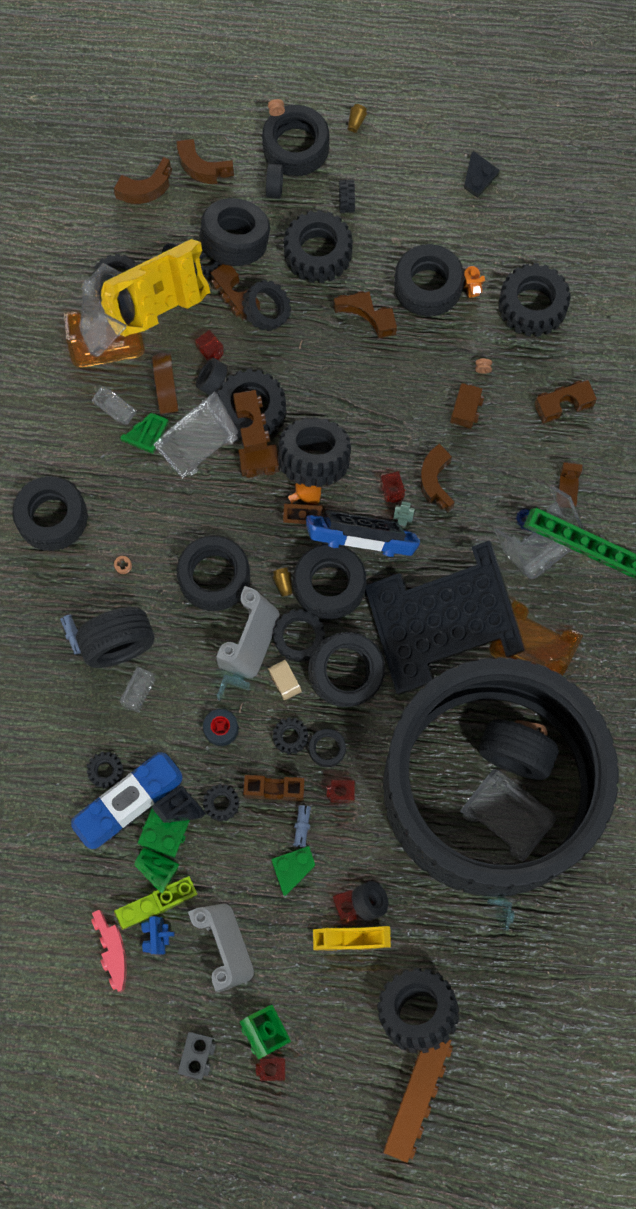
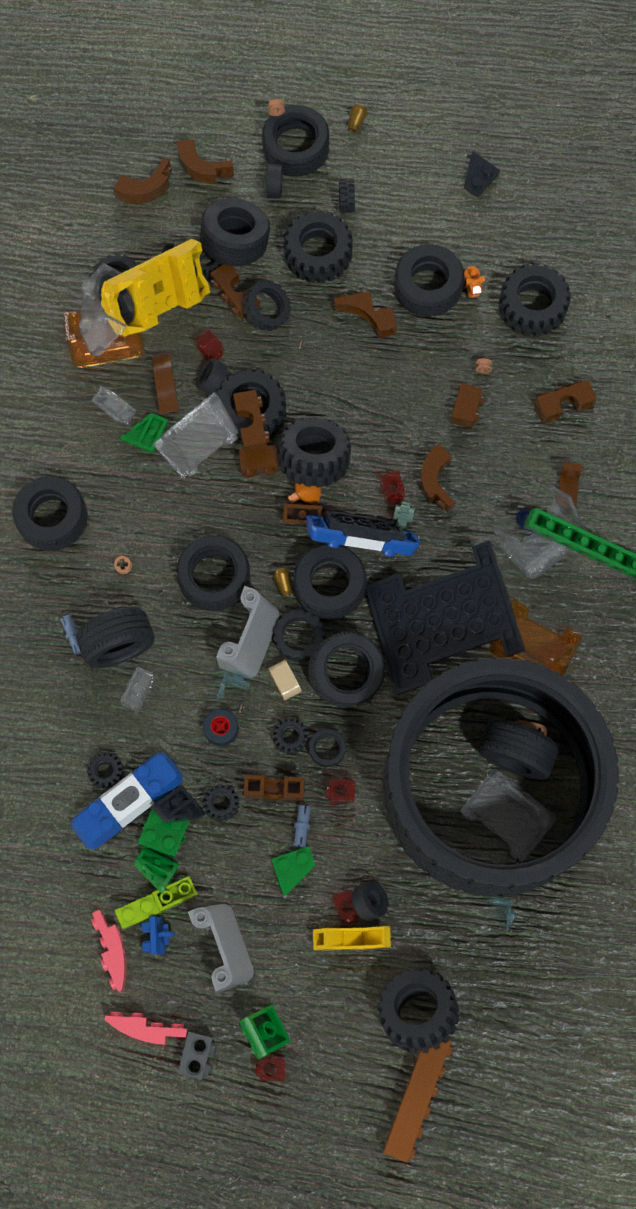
none -> coral slope [105,1012,188,1045]

